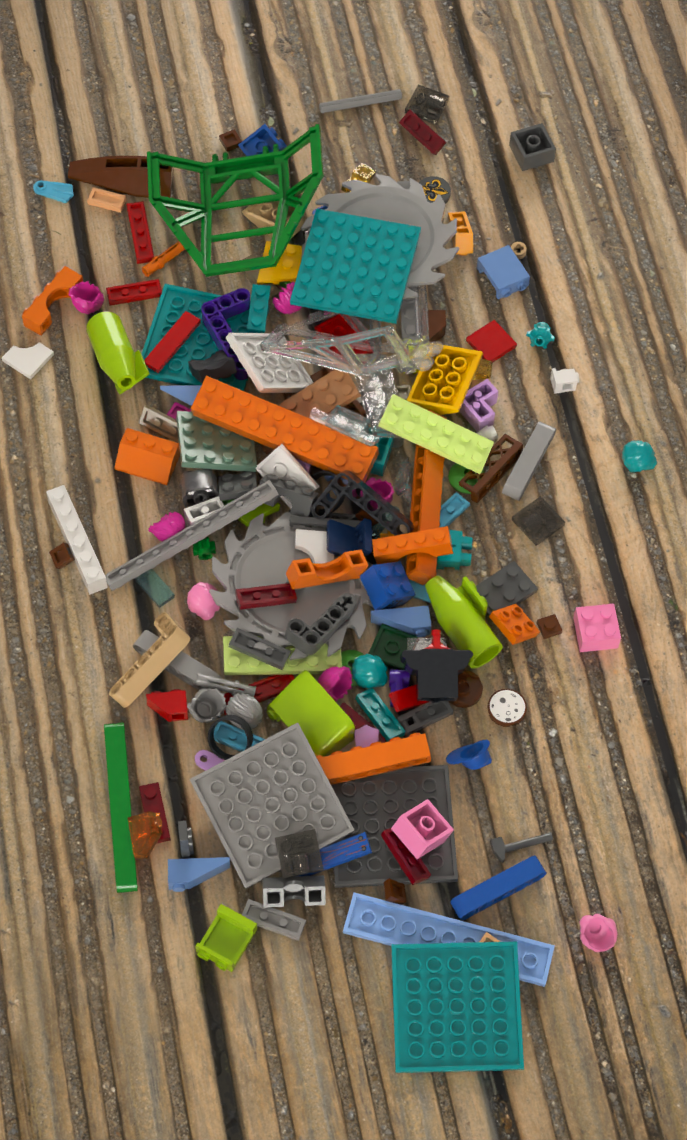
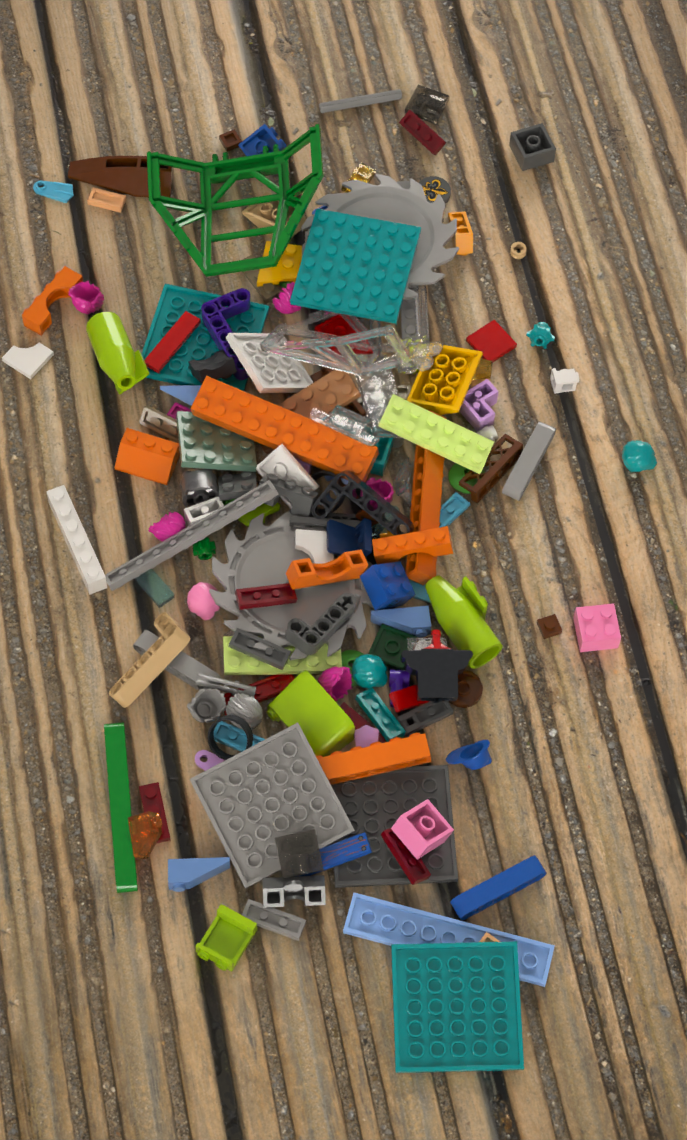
reddish brown plate [49,543,75,569] -> none
red tile [106,279,162,306] -> none
red tile [126,201,154,264] -> none
orange pin [141,241,185,277] -> none
red slope [146,689,188,722] -> none
dark grey plate [178,821,194,859] -> none
teal plate [247,284,271,333] -> none
reddish brown plate [384,878,406,905] -> none
reddish brown slope [420,310,446,350] -> none
teal hips [436,530,473,570] -> none
dark grey plate [476,561,538,622] -> none
medium blue panel [477,245,530,299] -> none
white tile [487,689,527,727] -> none
orange plate [489,604,540,645] -> none
dark grey piece [490,832,553,863] -> none
clear smoke plate [512,496,565,546] -> none
bright pink hair [579,914,618,952] -> none

